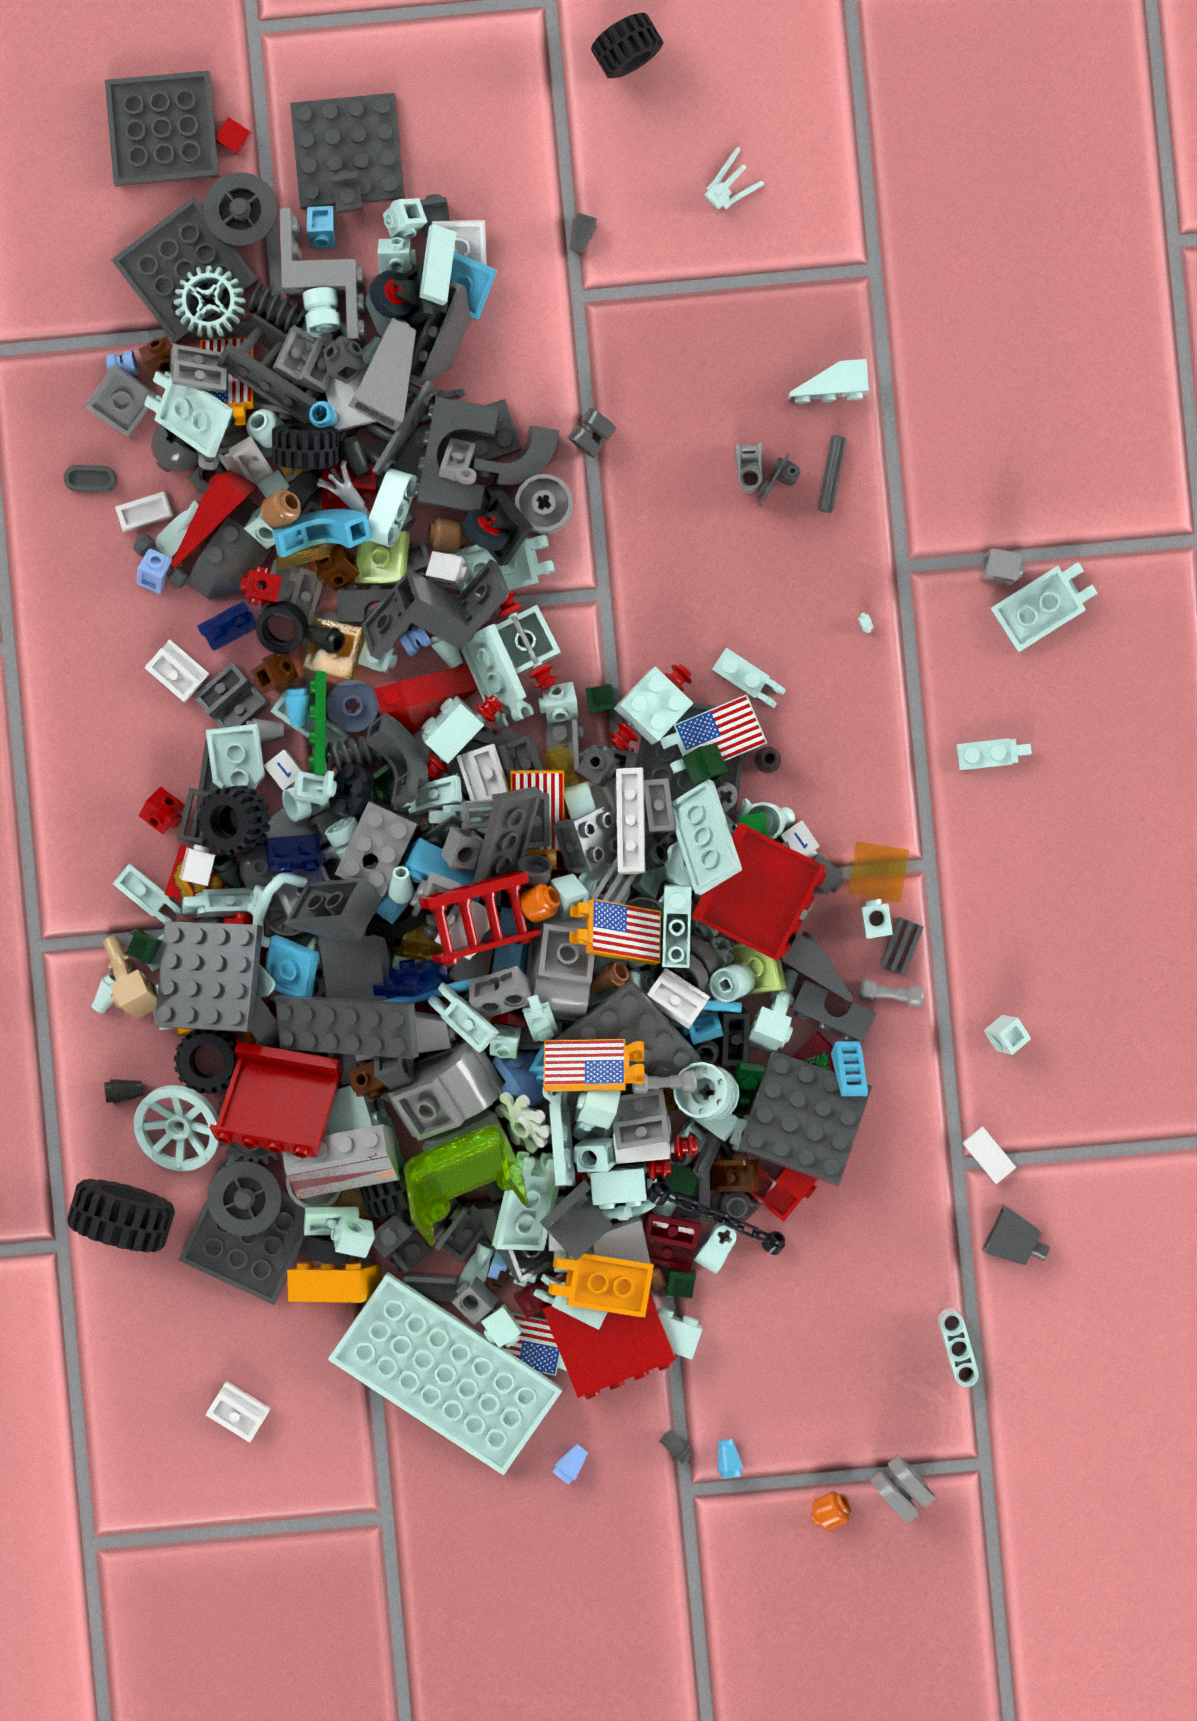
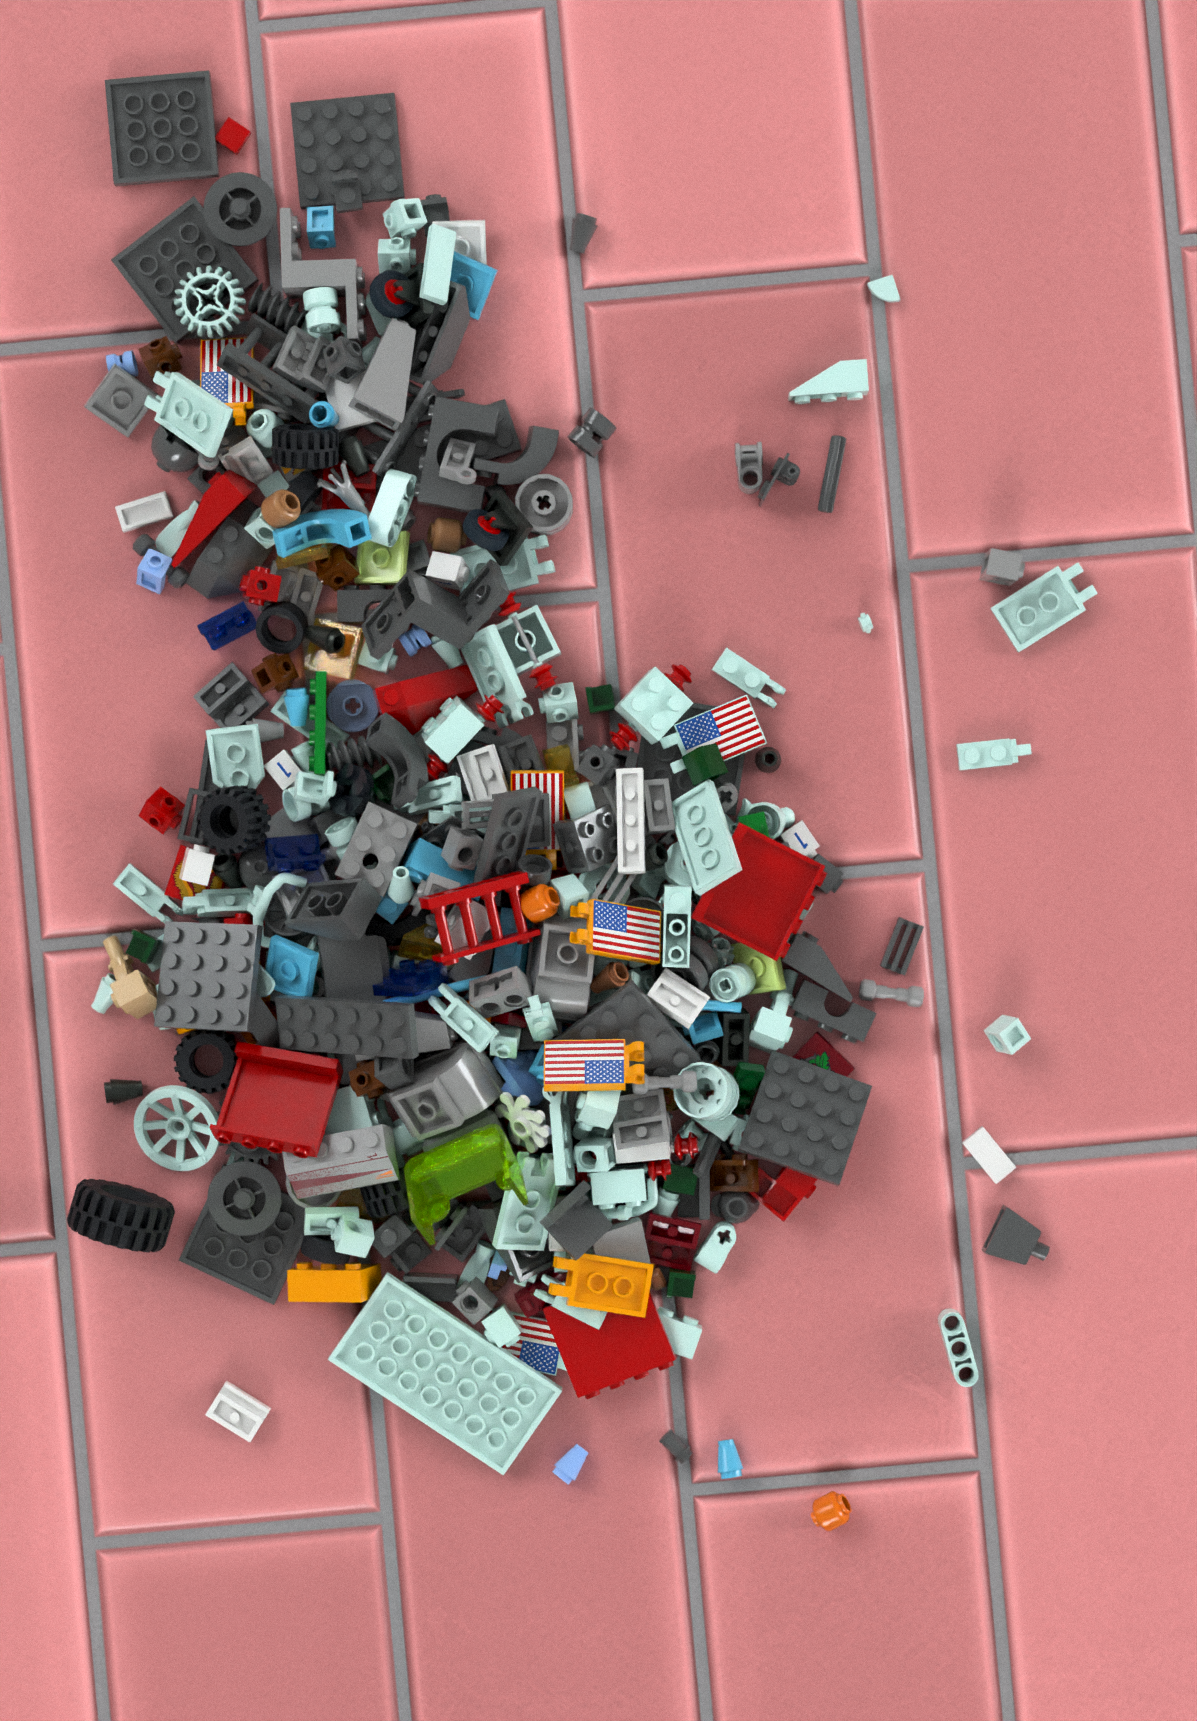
dark grey tile [64,465,117,493] -> none
white plate [144,639,210,703] -> none
light grey slope [170,344,227,393] -> none
black tyre [591,13,664,79] -> none
black piece [646,1181,785,1255] -> none
light aqua plant [704,147,764,210] -> none
medium azure slope [831,1041,868,1096] -> none
clear yellow tile [848,841,909,902] -> none
light aqua brick [860,899,893,939] -> none
light grey wheel [870,1454,937,1524] -> none
none -> light aqua cone [291,740,314,774]
none -> light aqua head [392,1118,425,1157]
none -> light aqua tile [867,275,901,303]

